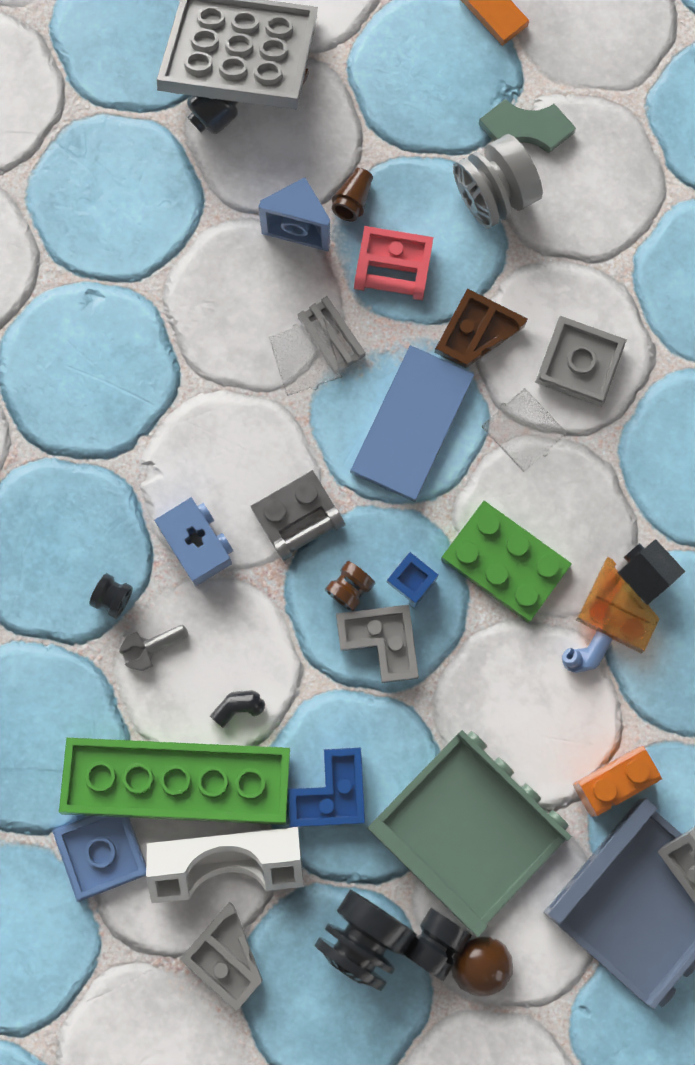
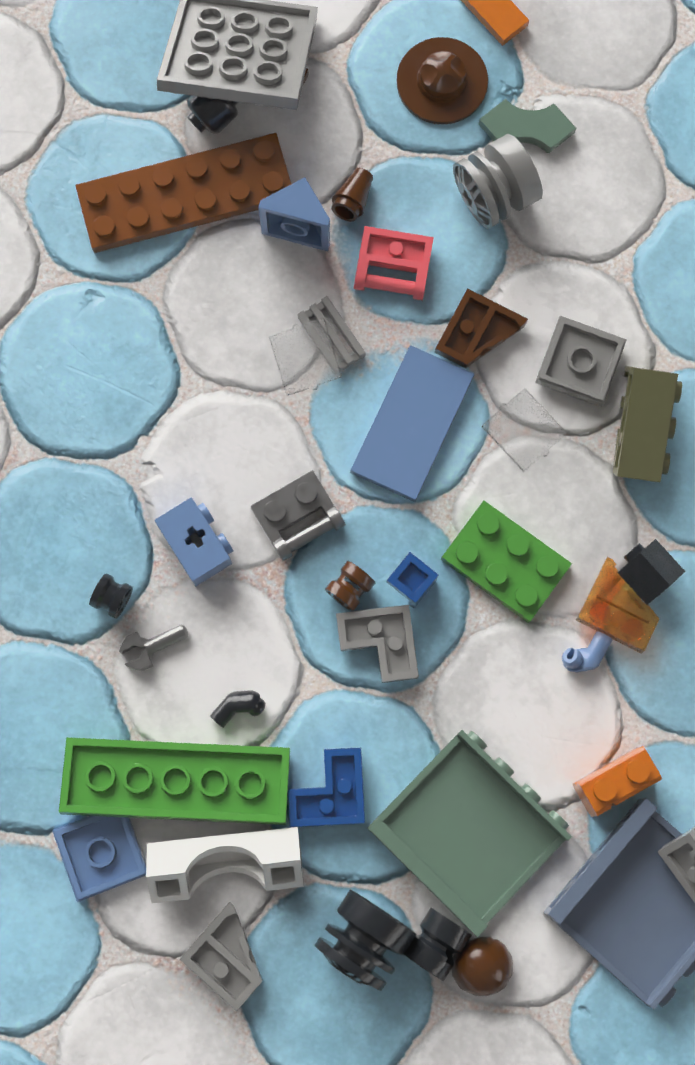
none -> dark orange plate [75,133,291,253]
none -> reddish brown hat [396,37,488,124]
none -> olive wedge [613,366,682,482]

